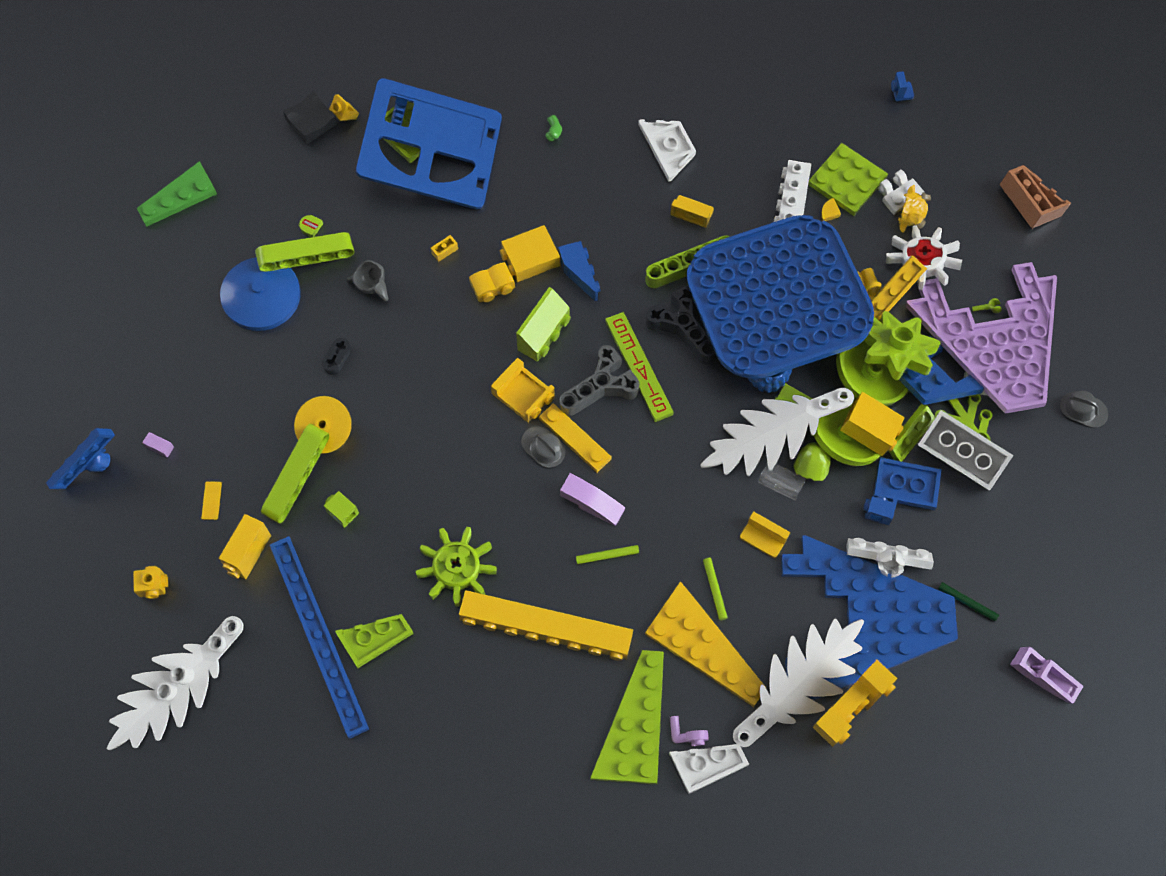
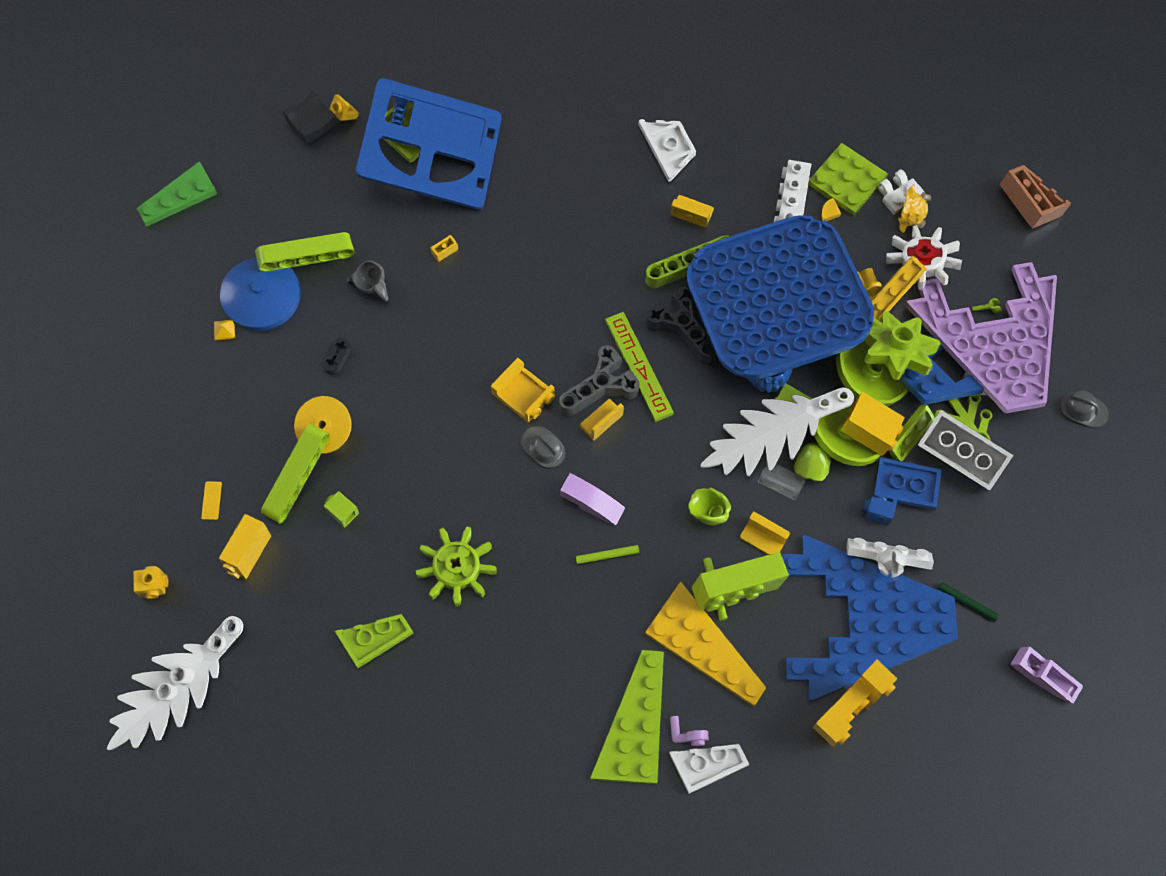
blue plate [46,428,115,489] -> none
lavender piece [142,432,174,458] -> none
blue plate [269,536,370,739] -> none
lime tile [299,215,323,237] -> none
yellow brick [459,590,633,661] -> none
yellow brick [469,262,515,302] -> none
yellow brick [500,225,560,282] -> none
slope [516,287,571,362] -> none
yellow plate [539,403,611,473] -> none
bright green arm [546,115,562,142] -> none
blue slope [558,241,600,301] -> none
white plant [733,619,864,747] -> none
blue bracket [891,72,914,101] -> none
none -> yellow slope [214,320,235,341]
none -> yellow panel [580,399,624,441]
none -> lime hair [688,488,731,526]
none -> lime brick [691,552,789,612]

